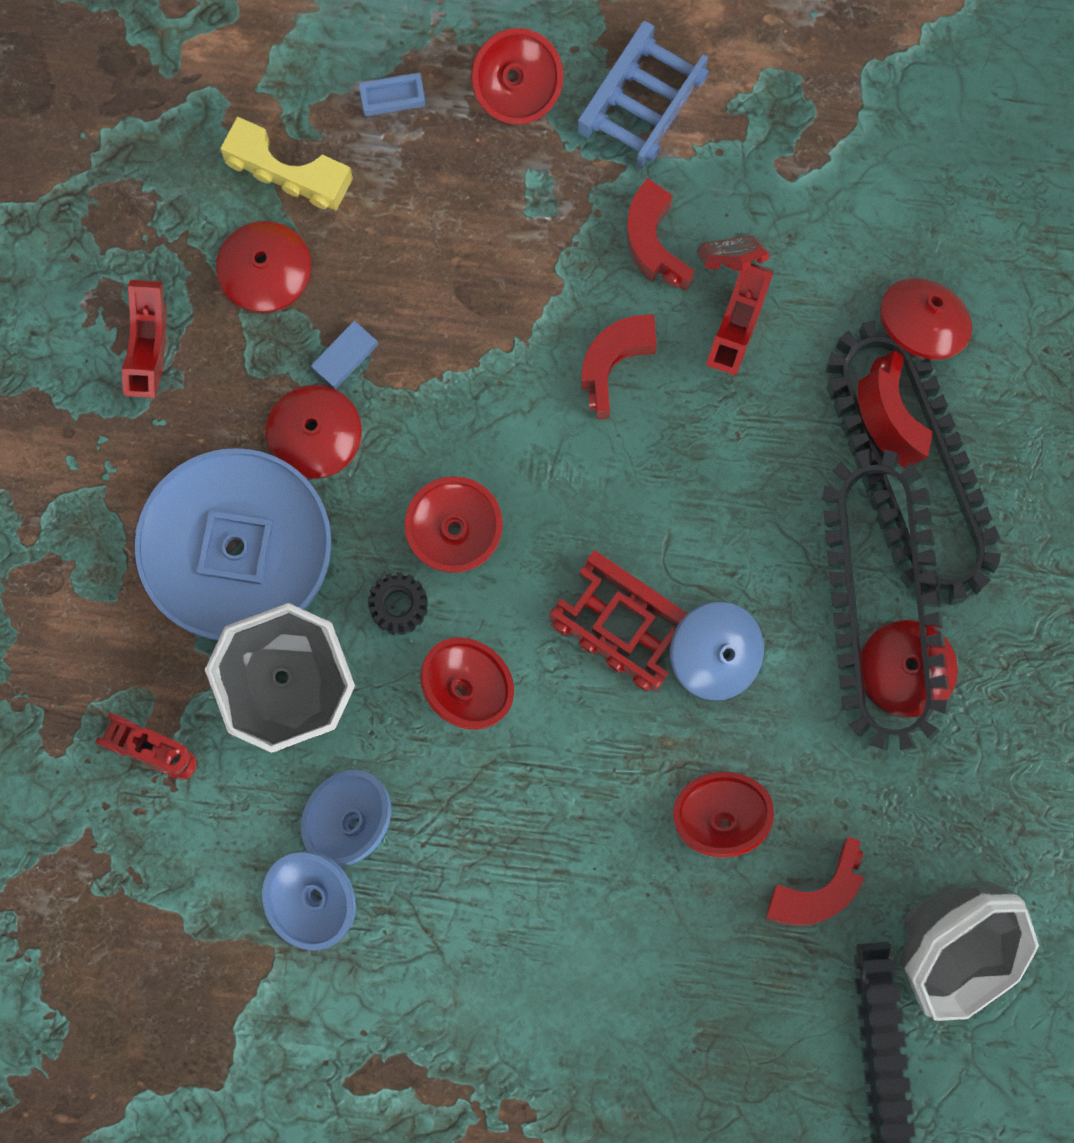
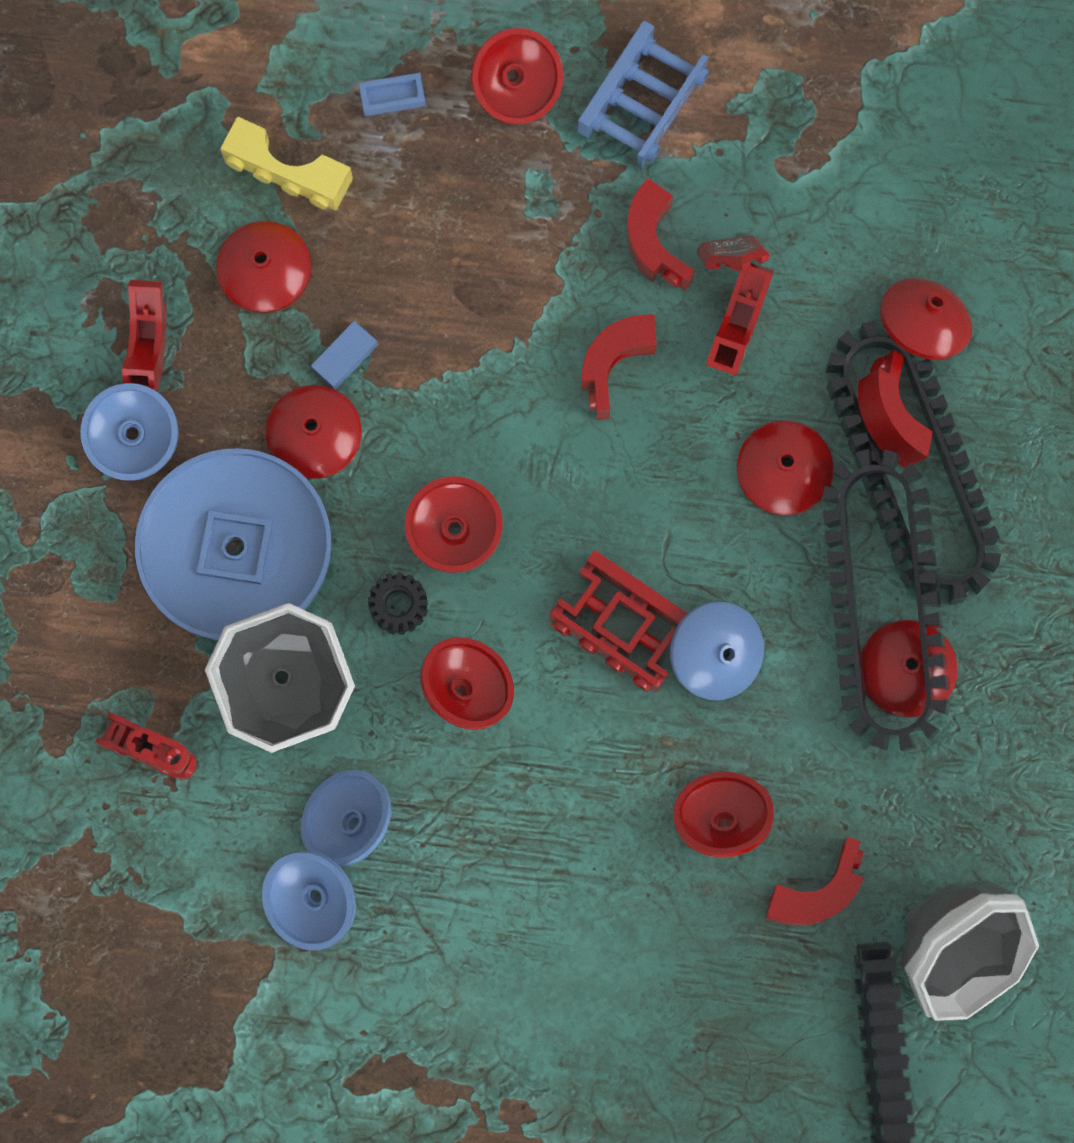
none -> medium blue dish [80,383,179,481]
none -> red dish [736,420,834,516]

